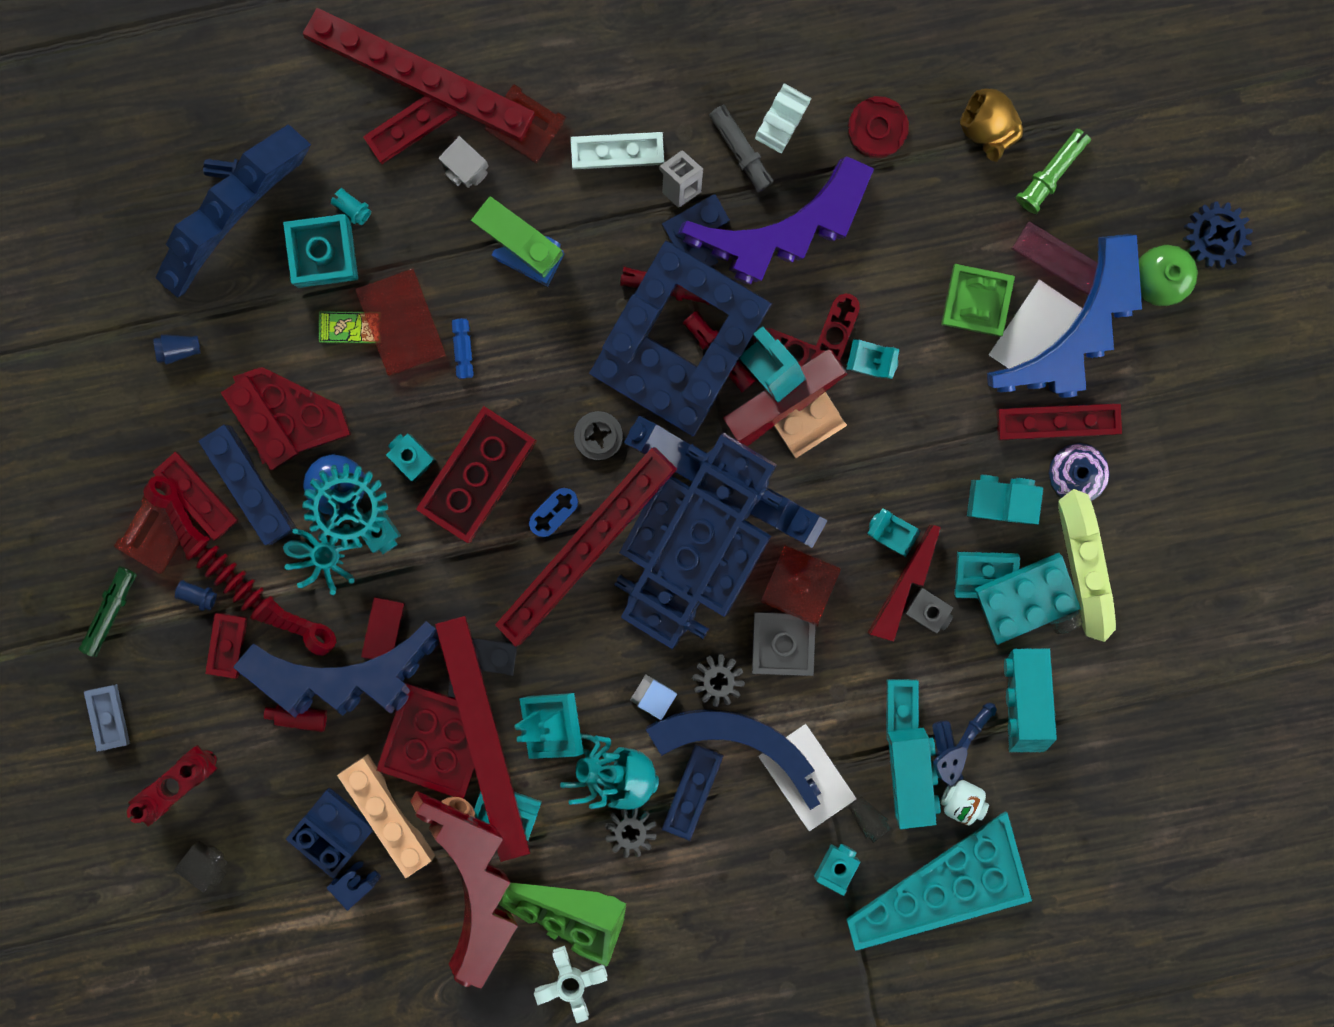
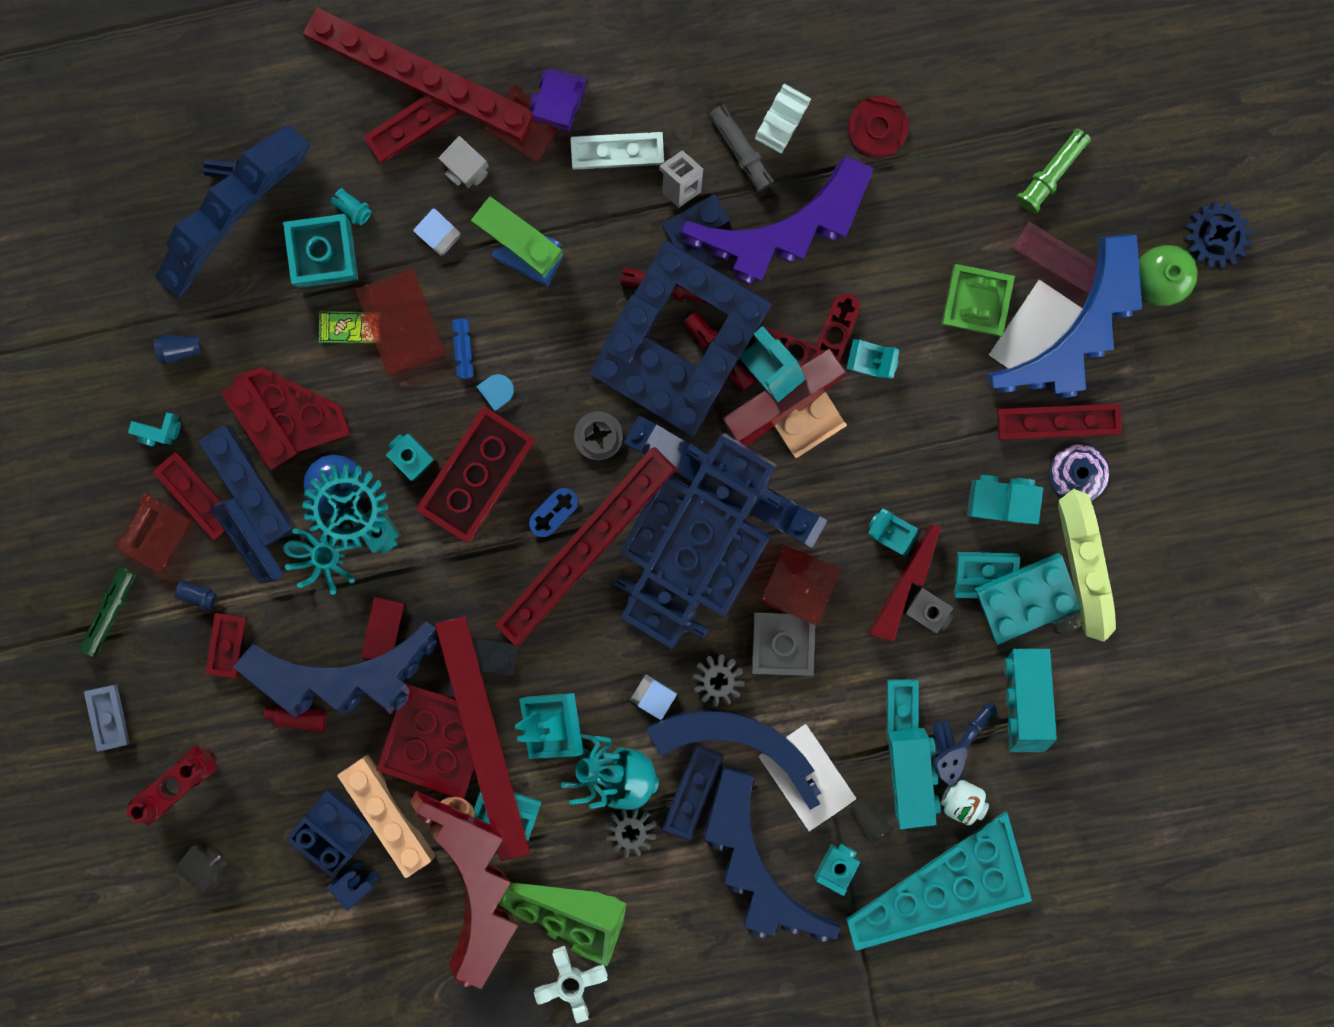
dark red piece [143,476,336,656] -> none
pearl gold piece [960,89,1023,162] -> none
none -> teal bracket [128,412,181,446]
none -> dark blue tile [211,498,284,584]
none -> light blue piece [413,208,461,256]
none -> dark azure tile [477,374,514,411]
none -> dark purple brick [529,68,588,132]
none -> dark blue arch [704,765,840,942]

